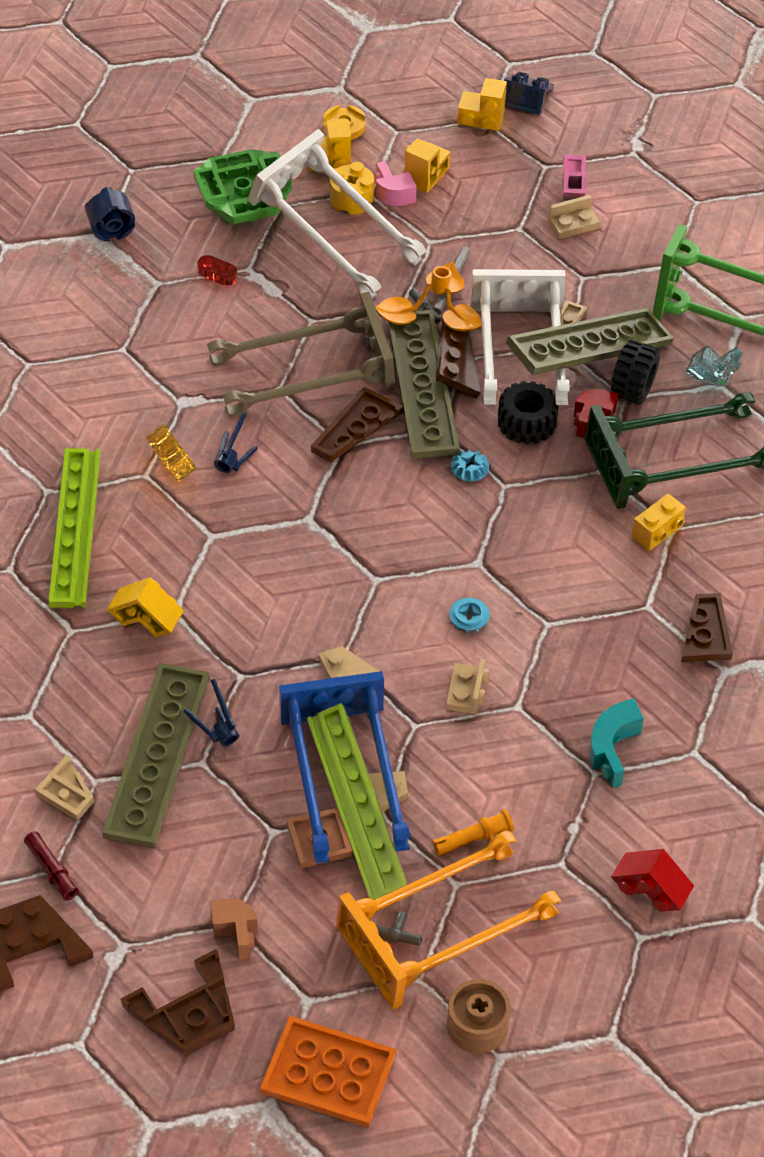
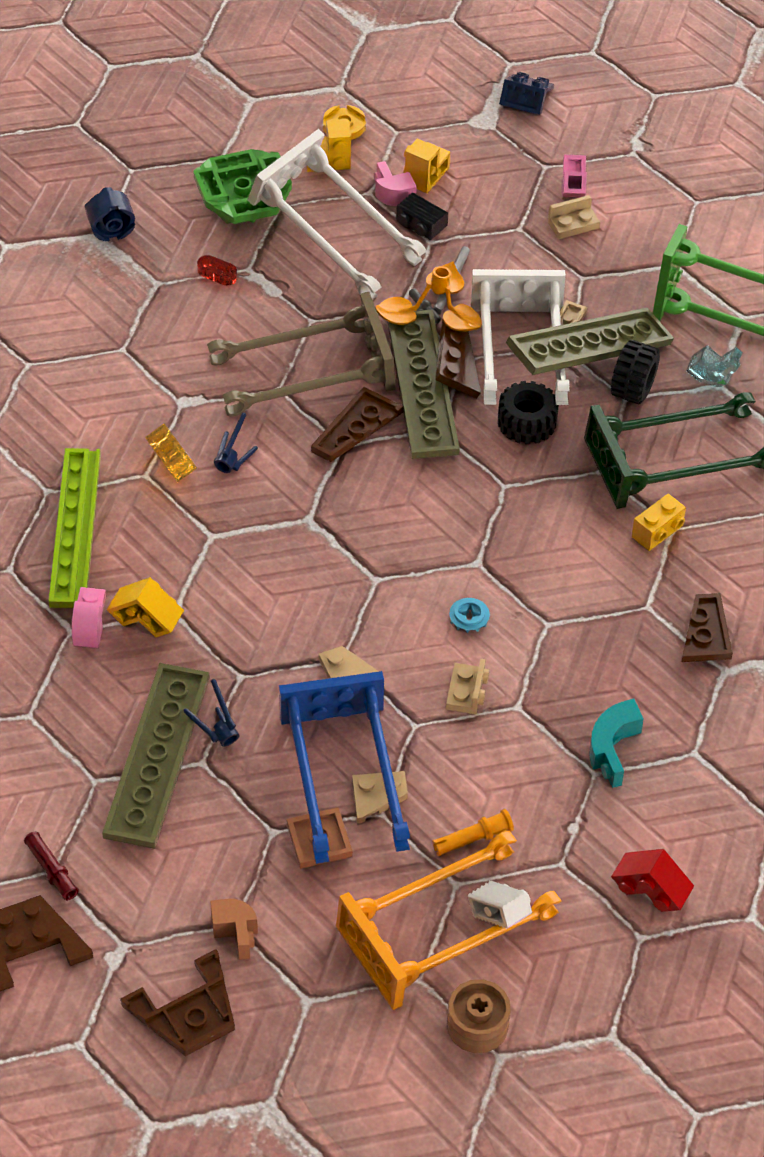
tan wing [35,755,94,821] -> none
orange plate [260,1016,397,1128] -> none
lime plate [307,703,408,900] -> none
yellow brick [330,162,374,215] -> none
dark grey piece [376,911,422,946] -> none
medium azure gear [451,449,489,482] -> none
yellow brick [457,78,507,131] -> none
red brick [573,389,618,438] -> none
none -> bright pink brick [72,587,106,648]
none -> black brick [396,192,448,240]
none -> white brick [468,880,532,929]

